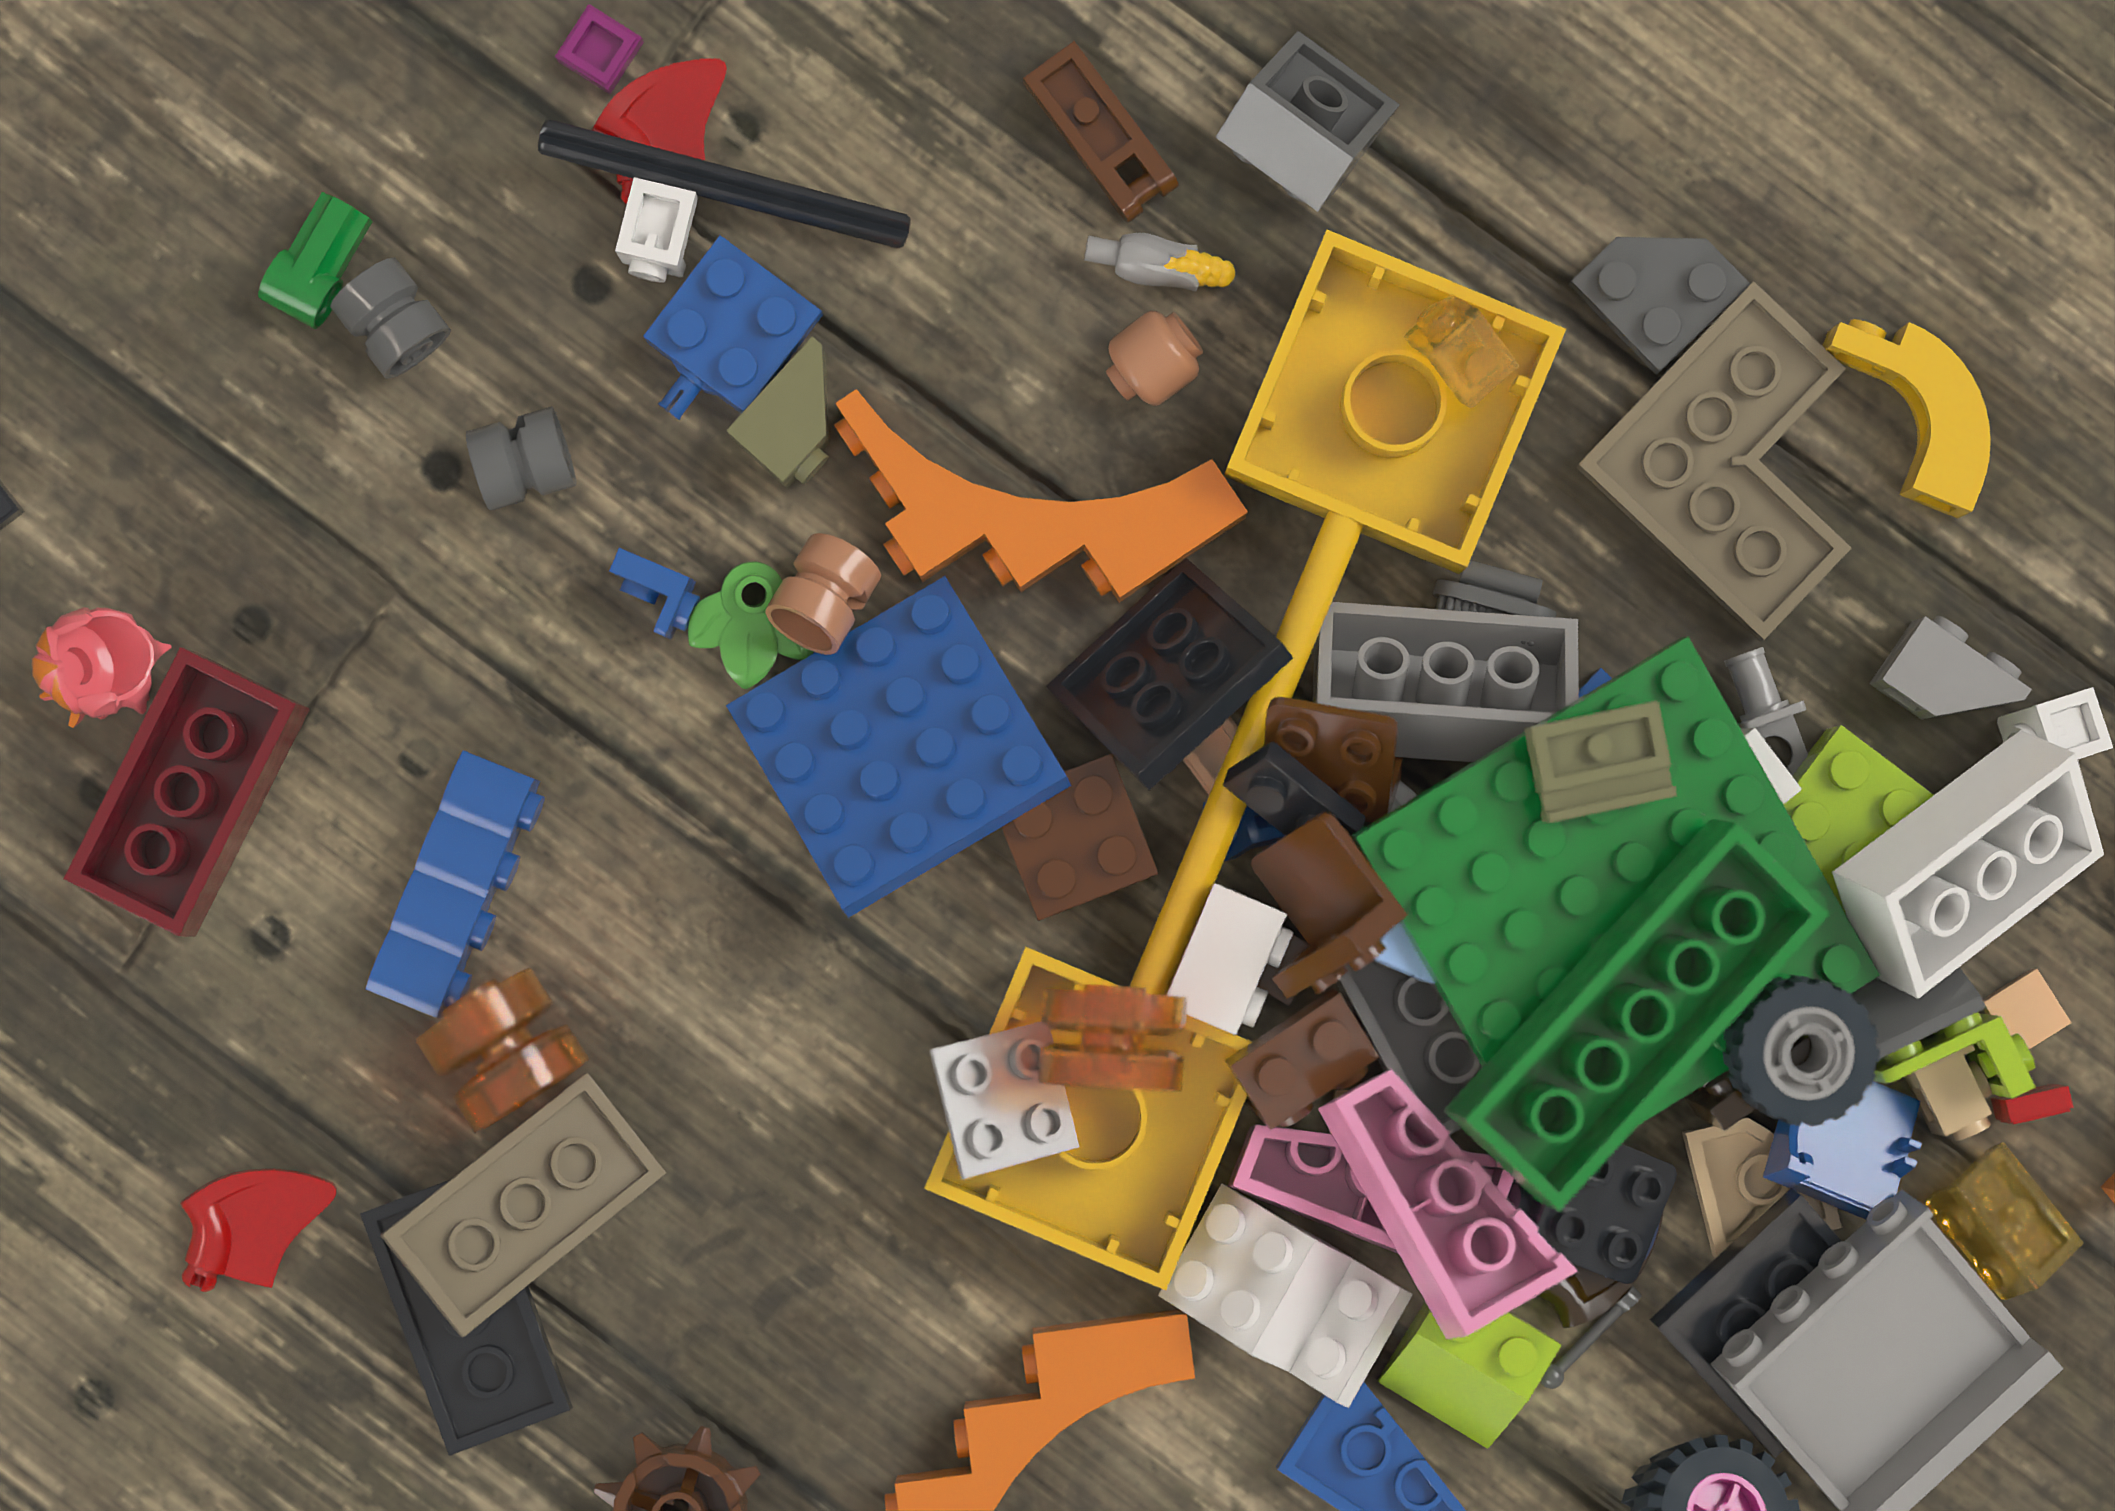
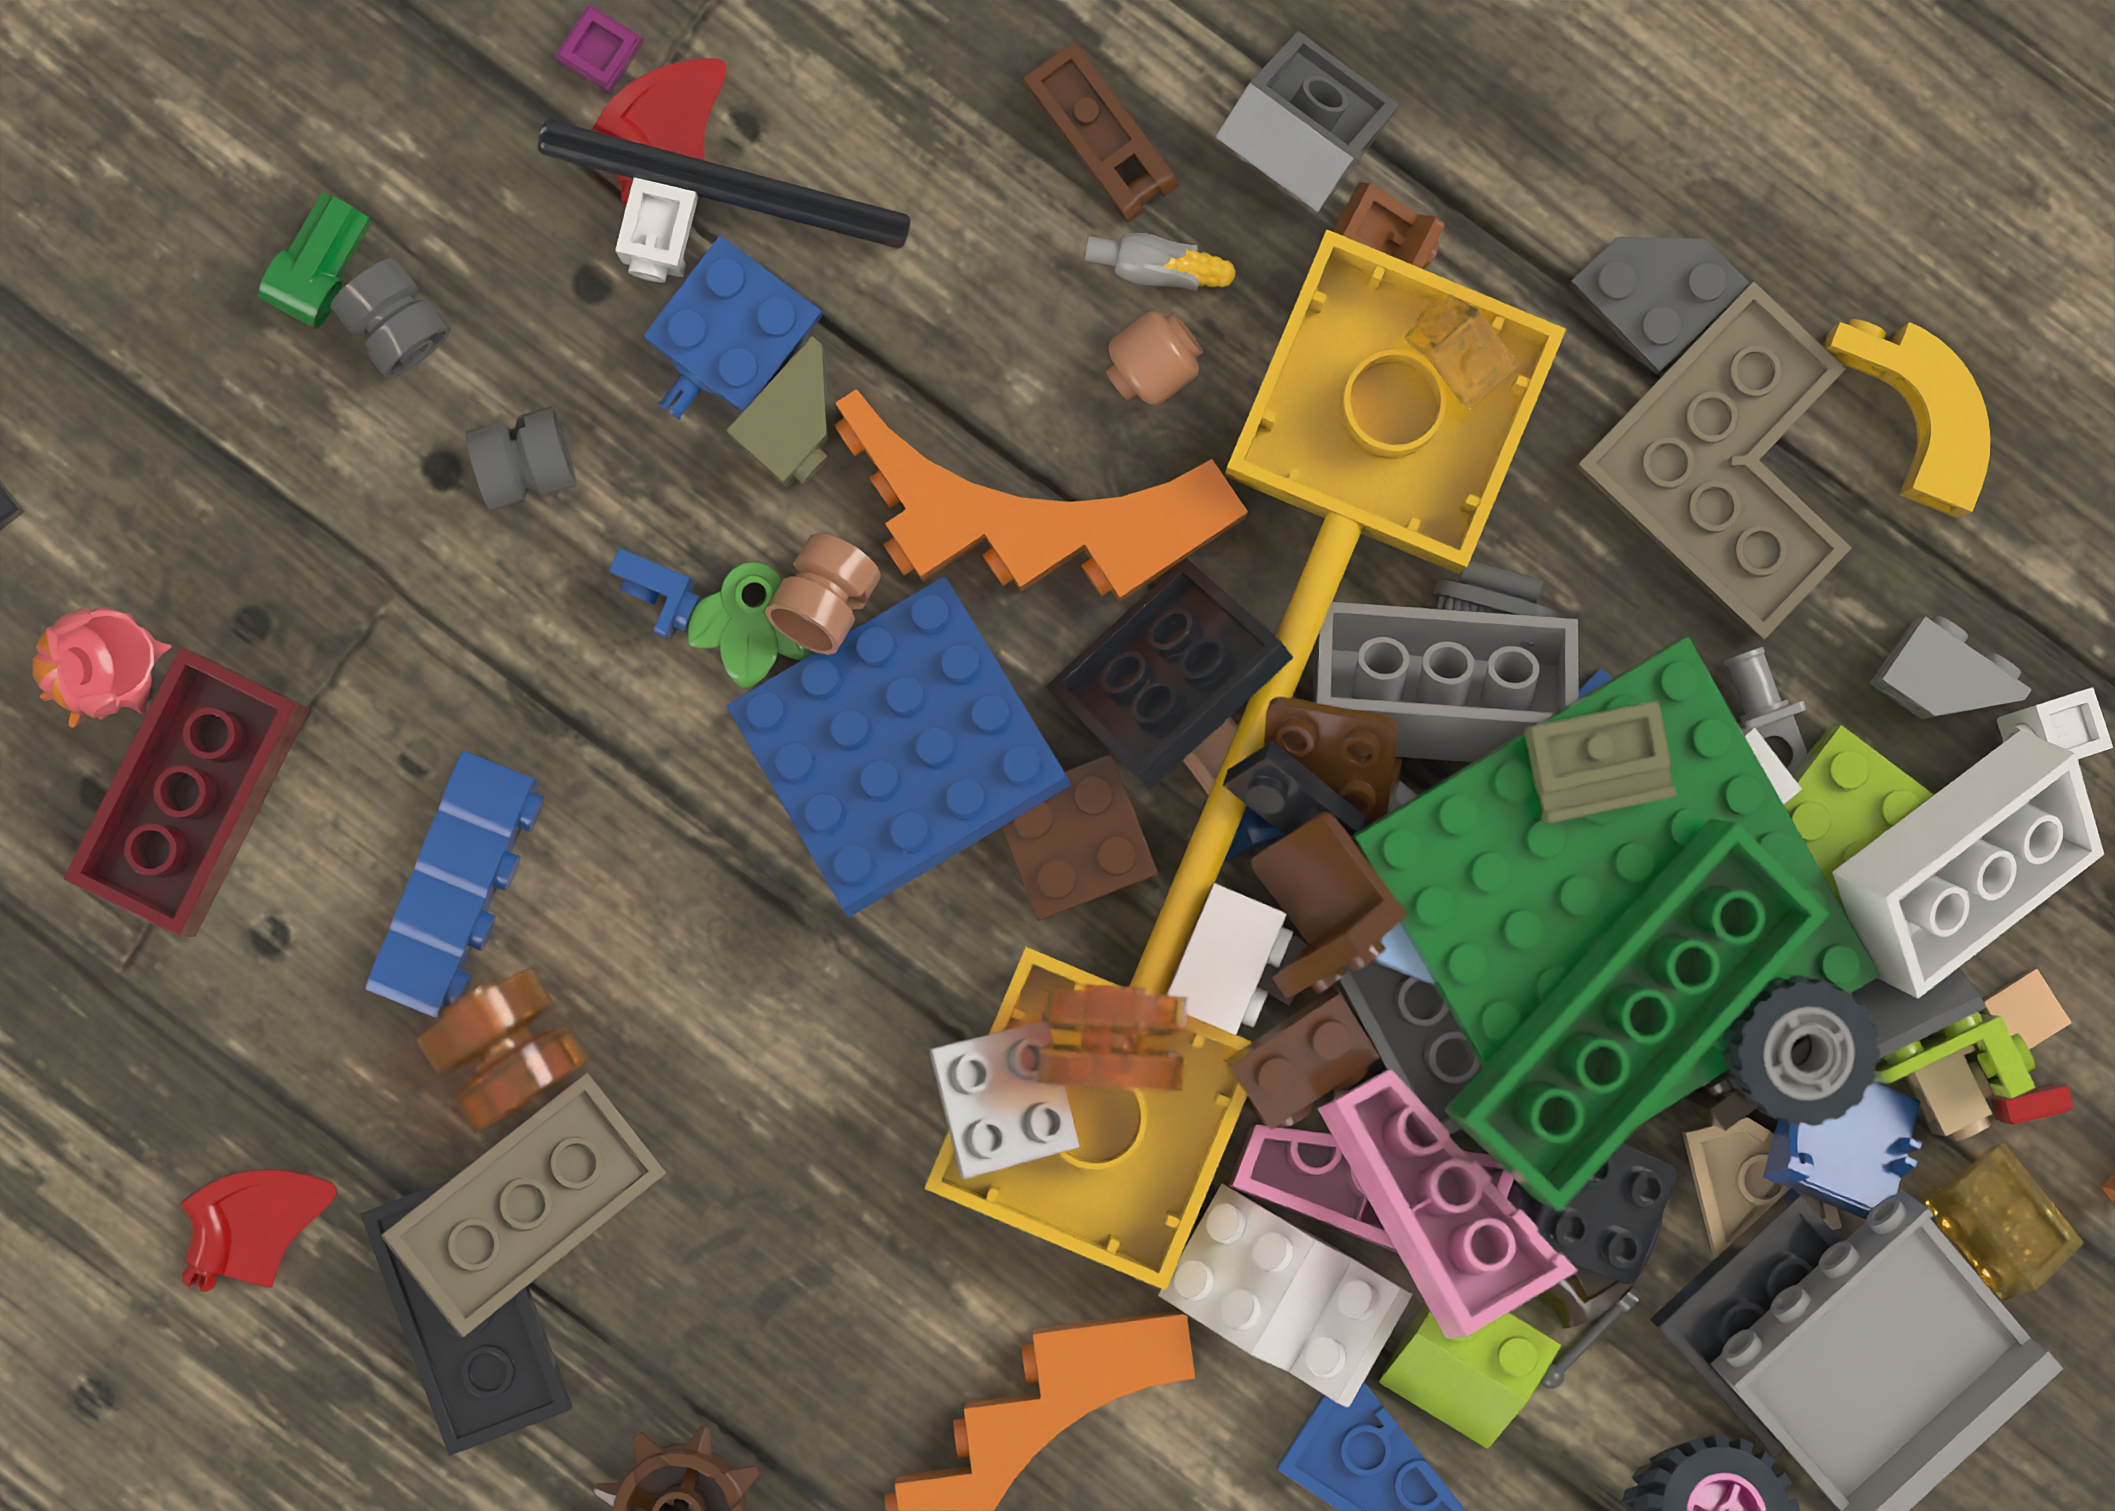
none -> dark orange bracket [1333,182,1445,270]

